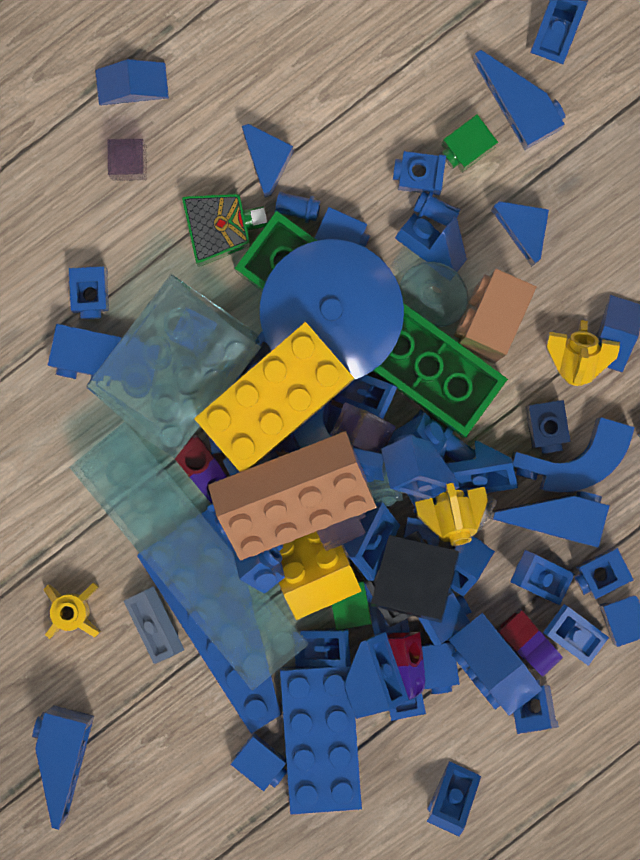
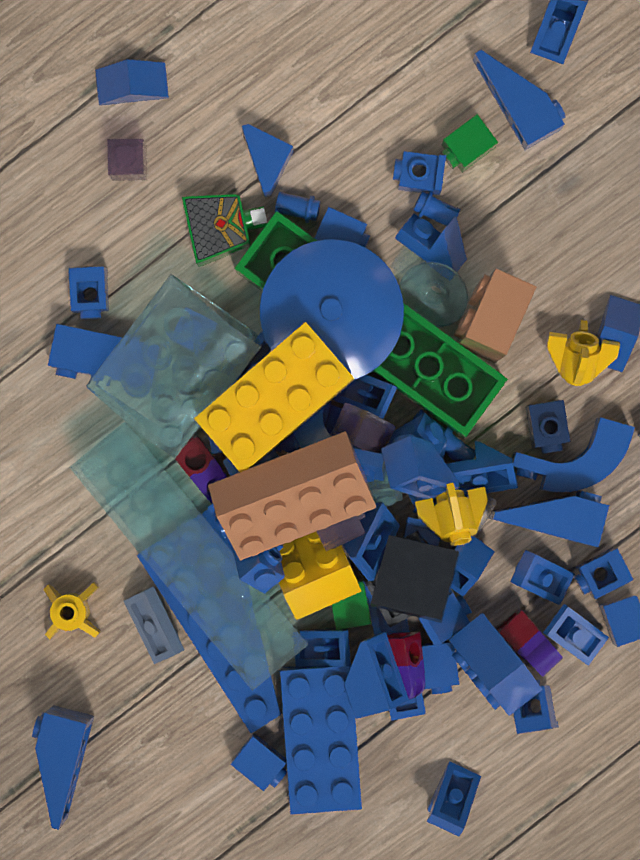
blue slope [491,201,549,267] -> none

